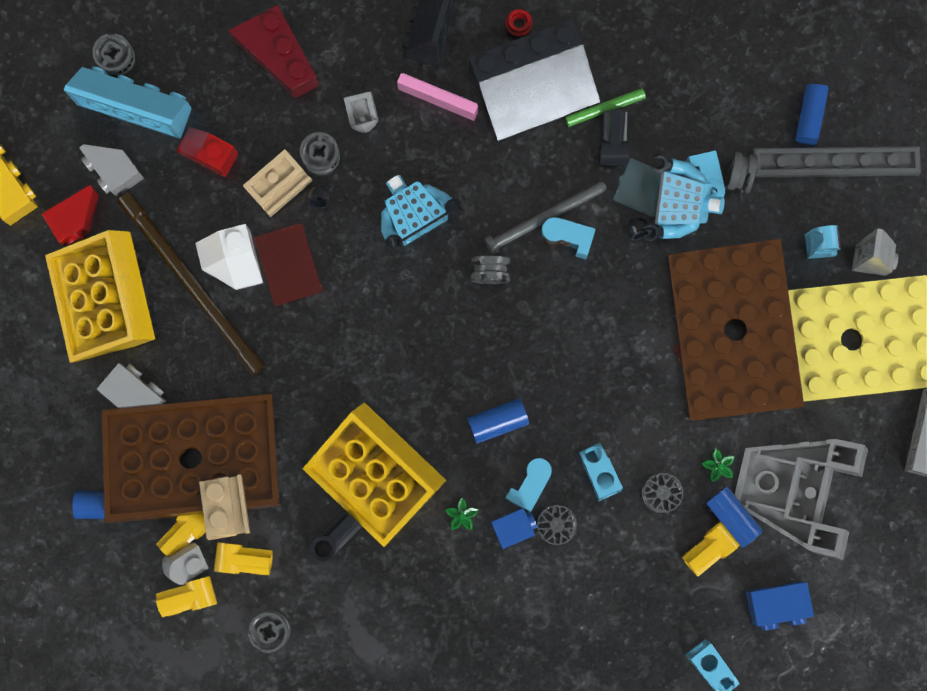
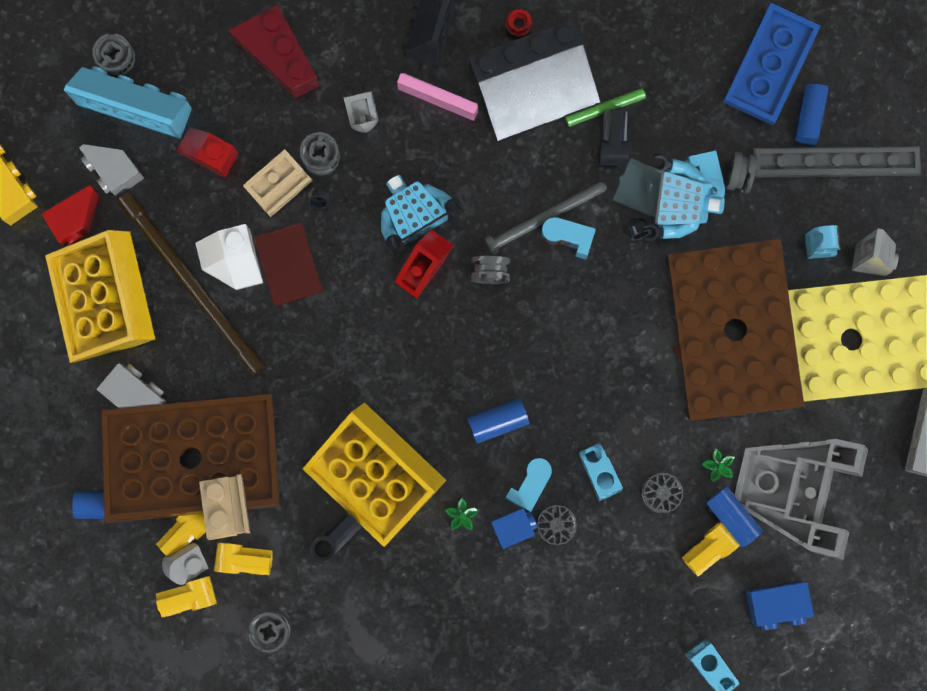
none -> red slope [395,229,454,298]
none -> blue plate [723,3,821,125]

